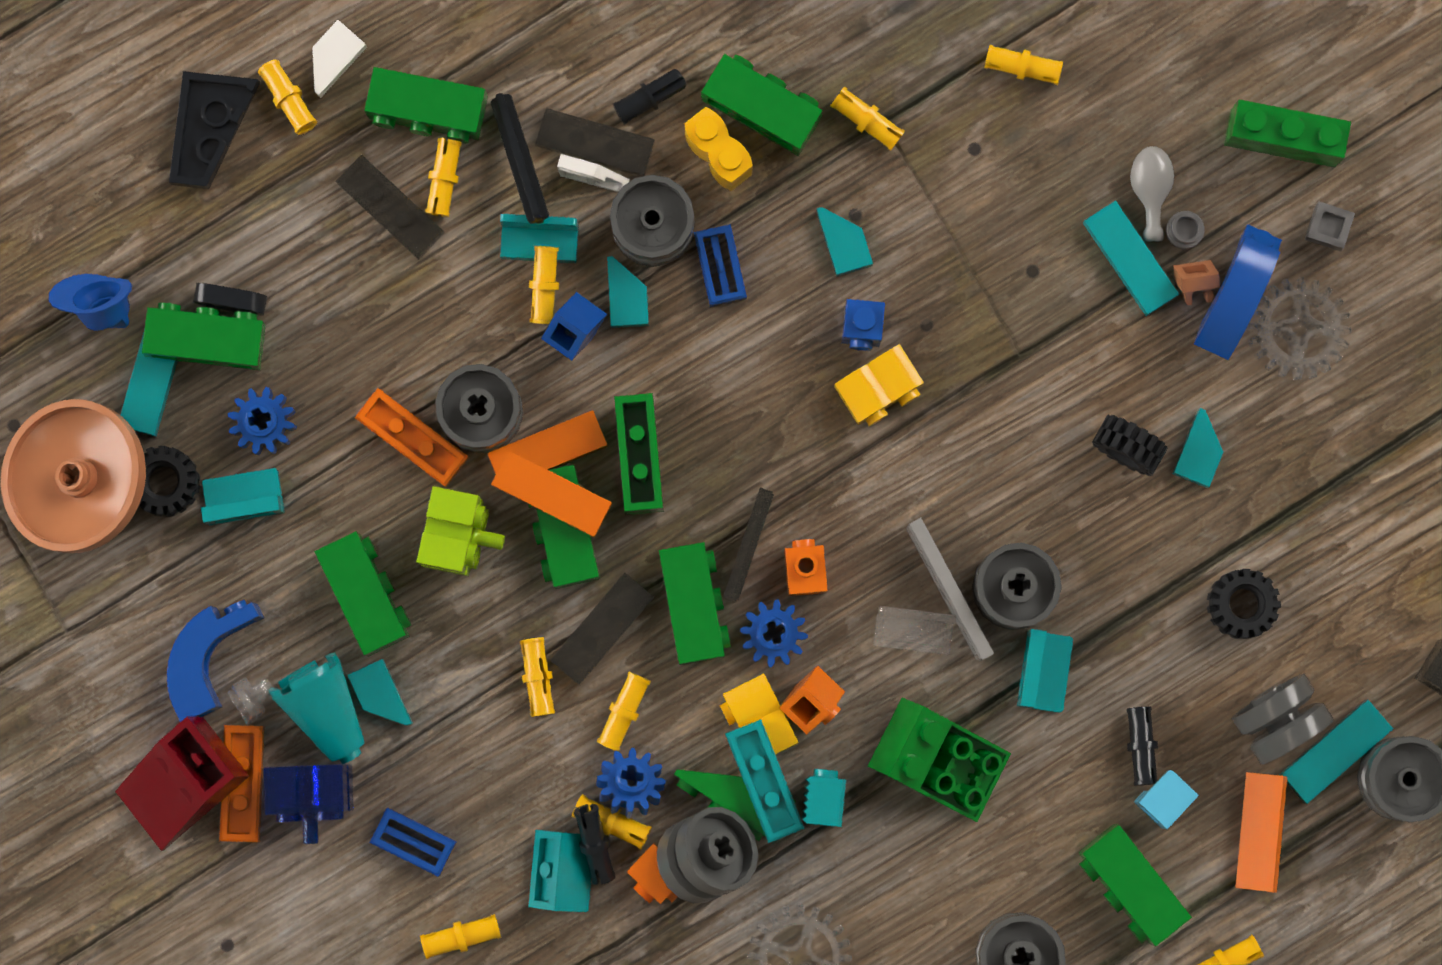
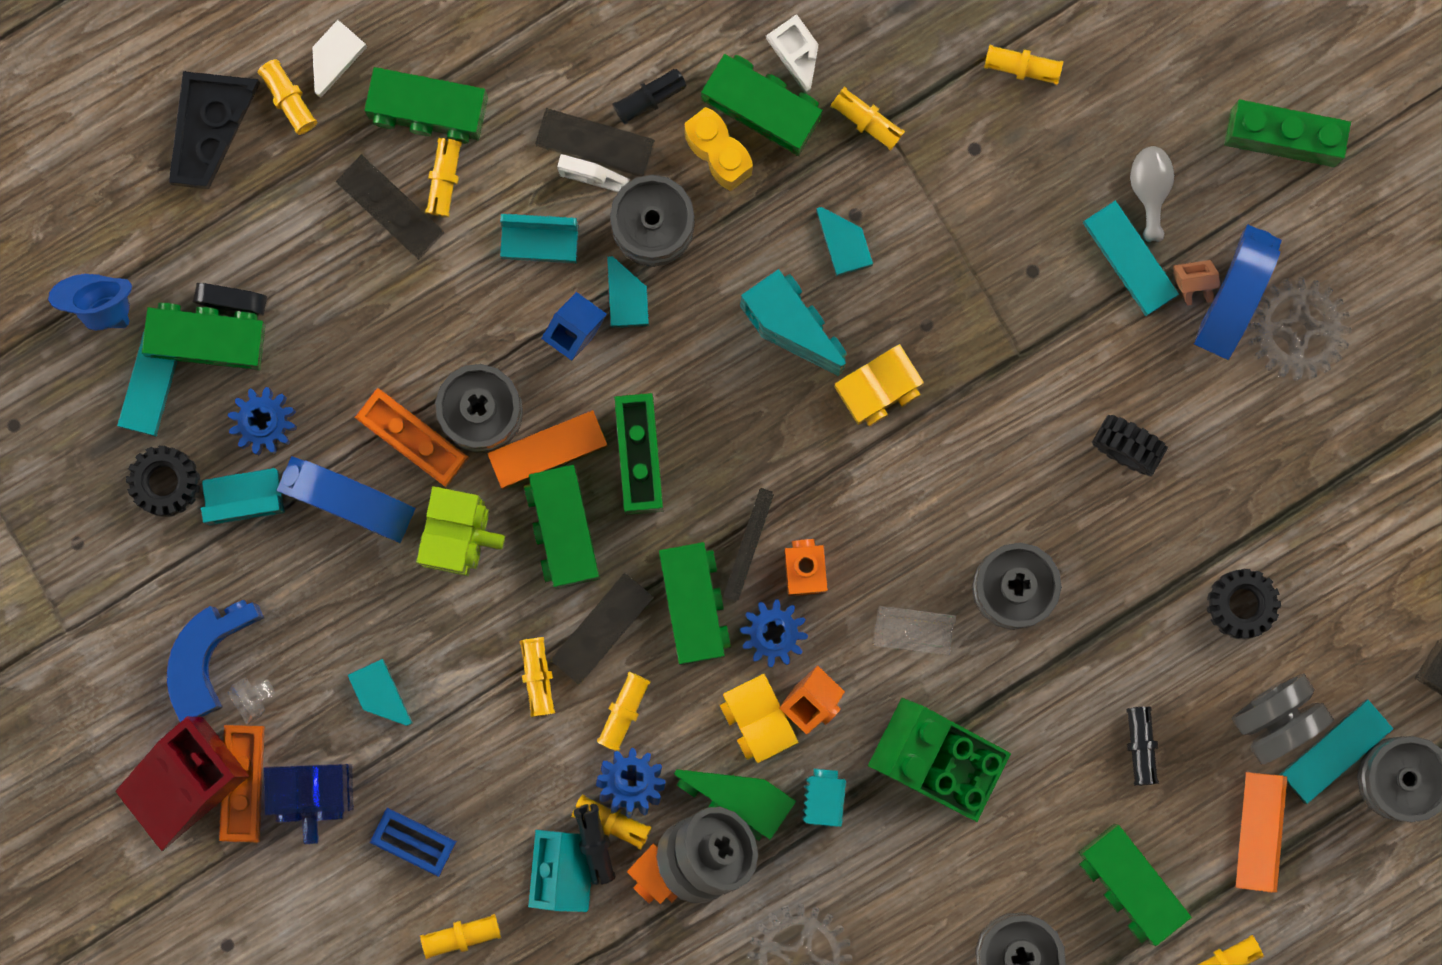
nougat dish [1,399,146,553] -> none
teal cone [268,652,365,764] -> none
green brick [314,531,412,657] -> none
black axle [491,93,549,224] -> none
orange tile [491,450,612,538] -> none
yellow pin [529,246,559,324] -> none
blue tile [694,224,747,307] -> none
teal tile [725,719,805,843] -> none
blue brick [842,299,885,351] -> none
light grey tile [906,518,994,661] -> none
teal panel [1017,629,1073,713] -> none
medium azure panel [1134,770,1199,829] -> none
flat silver plate [1166,211,1205,249] -> none
teal tile [1172,408,1223,488] -> none
flat silver plate [1305,201,1355,251] -> none
none -> blue arch [276,456,416,543]
none -> teal slope [740,269,847,376]
none -> white tile [766,15,819,94]

